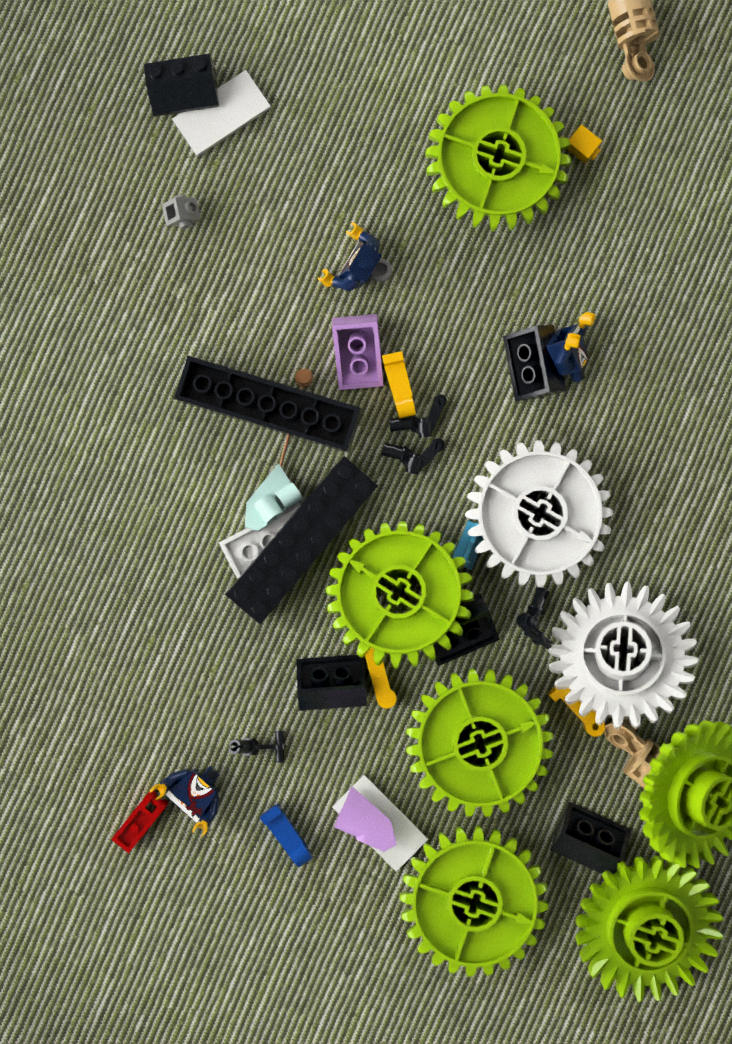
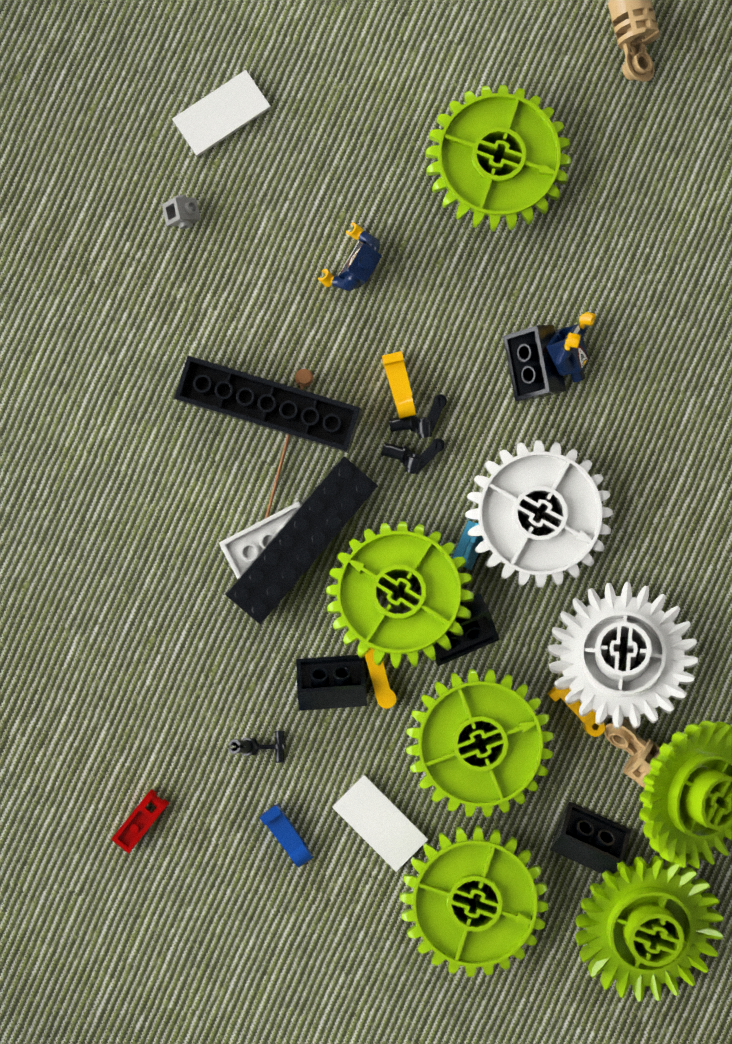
black slope [144,53,219,117] -> none
torso [150,766,220,838] -> none
light aqua panel [245,464,303,531] -> none
lavender slope [332,314,384,390] -> none
lavender panel [334,787,397,852] -> none
light grey tile [370,259,392,282] -> none
black pin [516,587,553,649] -> none
yellow brick [567,124,602,164] -> none

